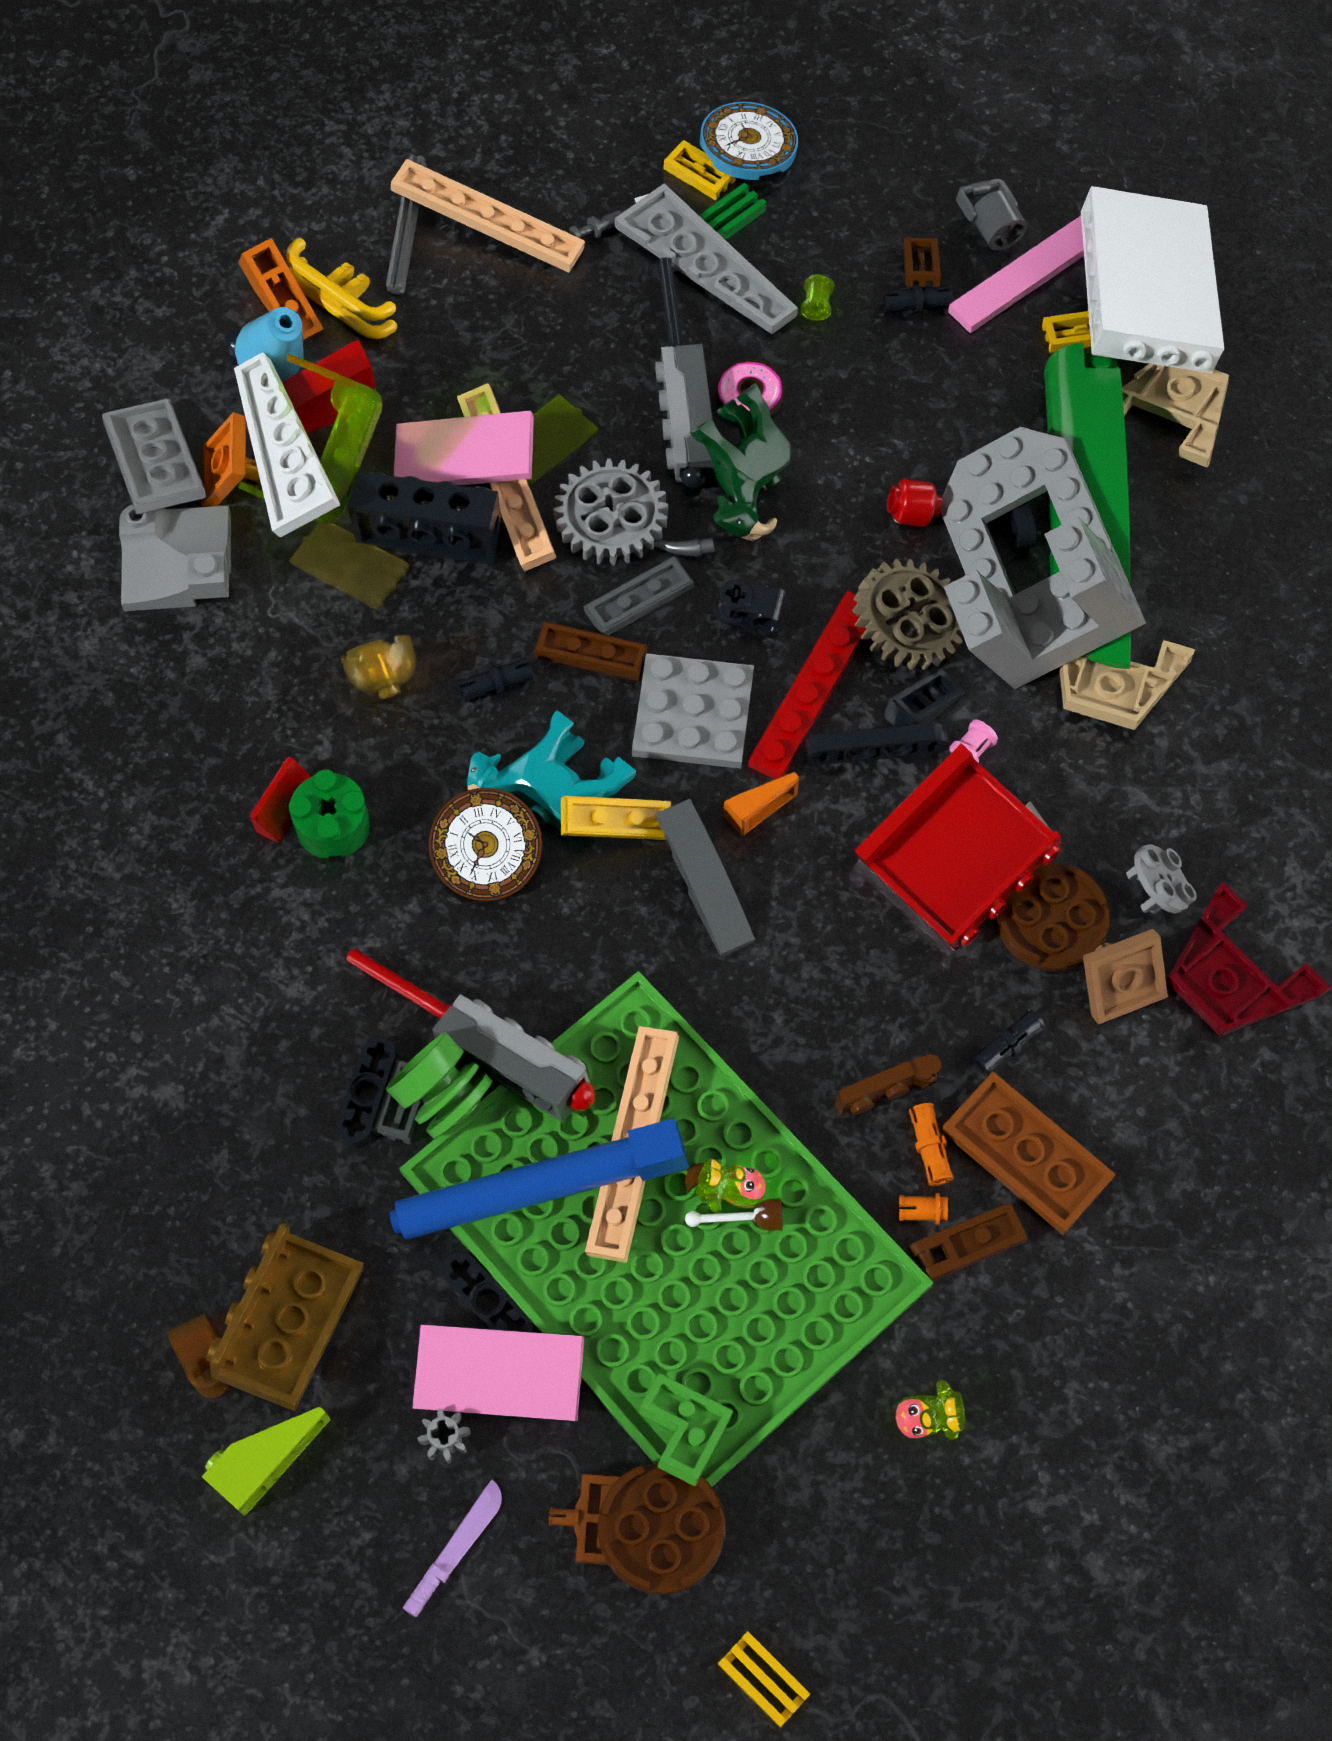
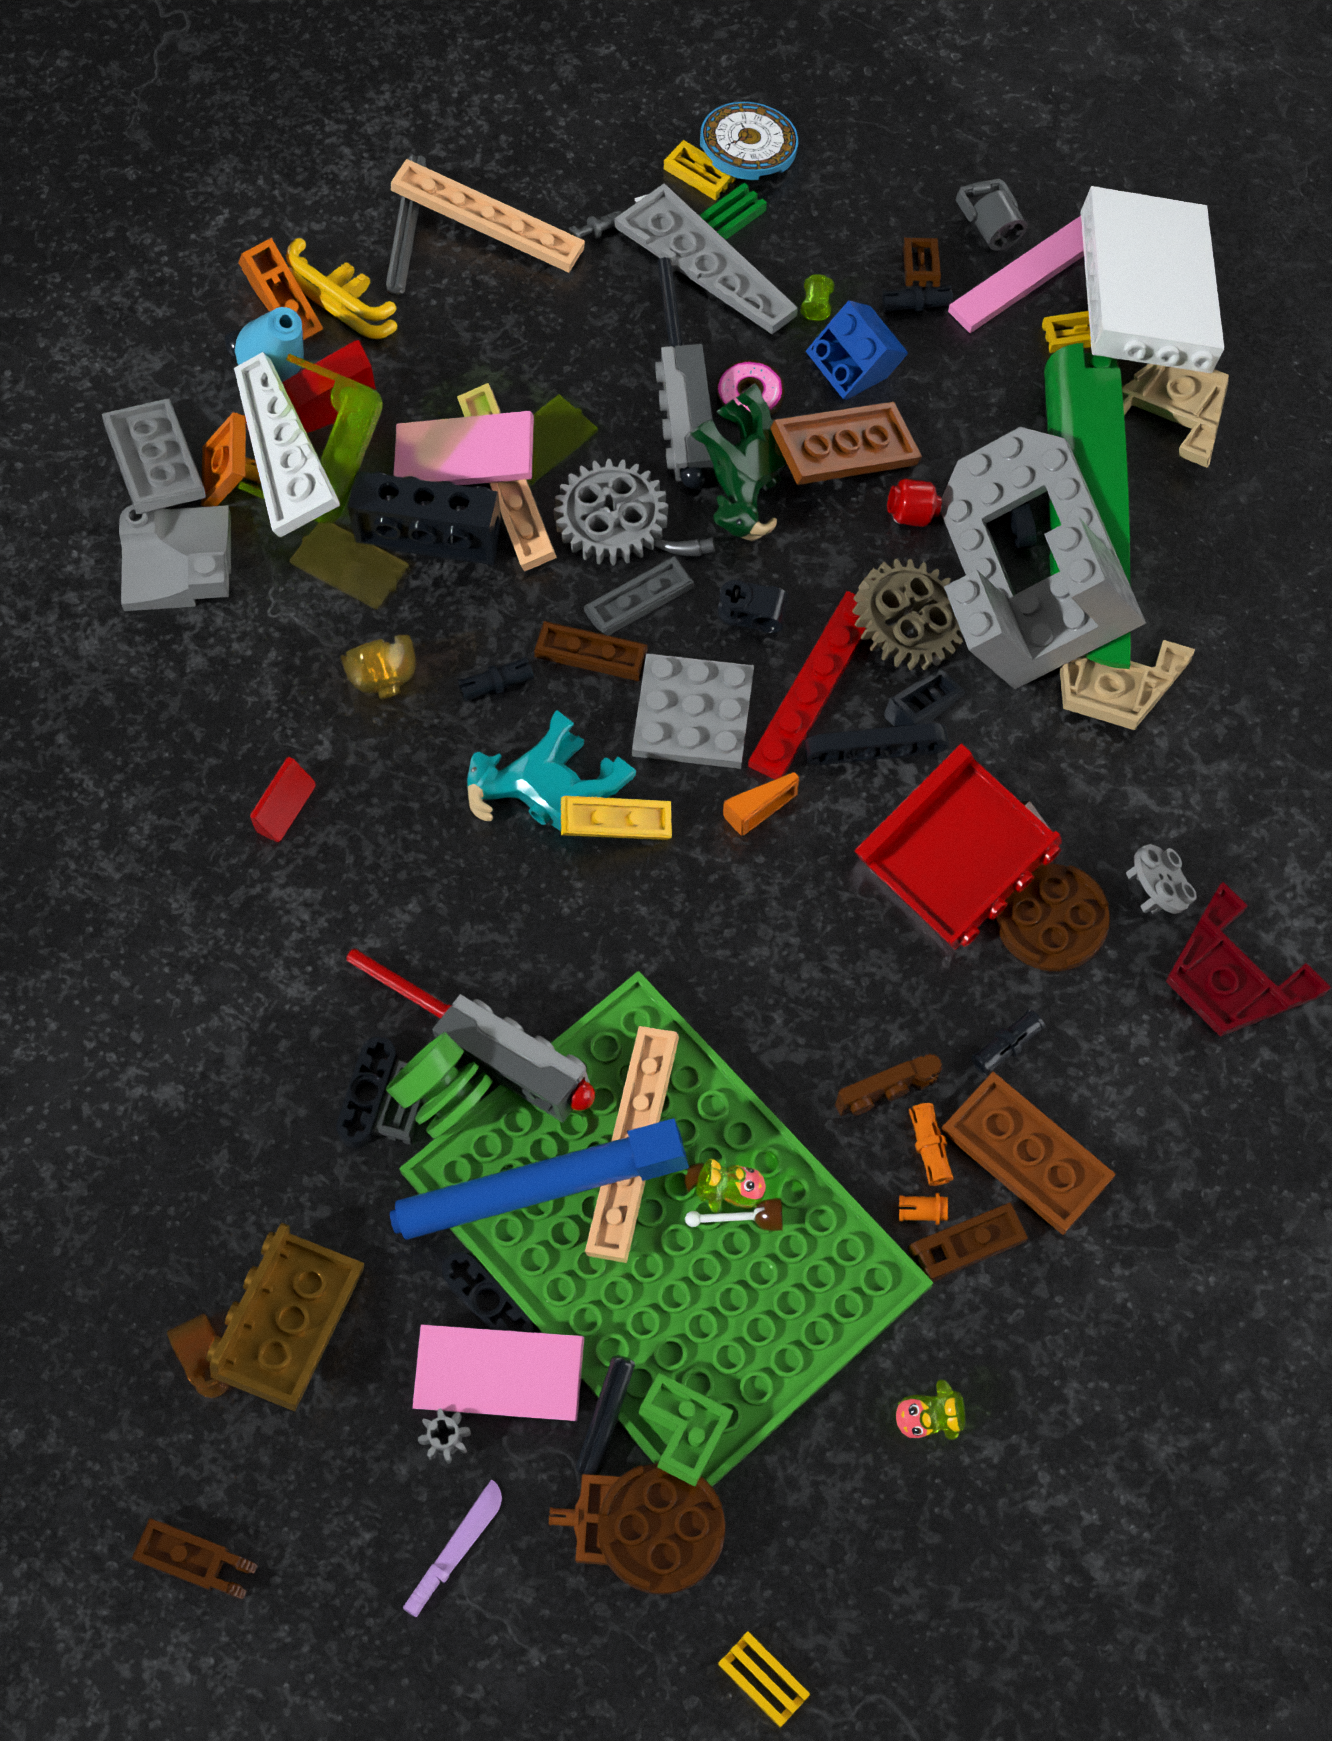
lime slope [202,1407,331,1516] -> none
green brick [289,770,370,859] -> none
tile [429,788,543,901] -> none
dark grey slope [656,799,755,957] -> none
bright pink bush [949,720,998,763] -> none
medium nougat tile [1083,929,1168,1024] -> none
none -> reddish brown hinge [132,1518,258,1600]
none -> black axle [576,1355,635,1475]
none -> dark orange plate [770,402,922,485]
none -> blue slope [805,300,909,400]

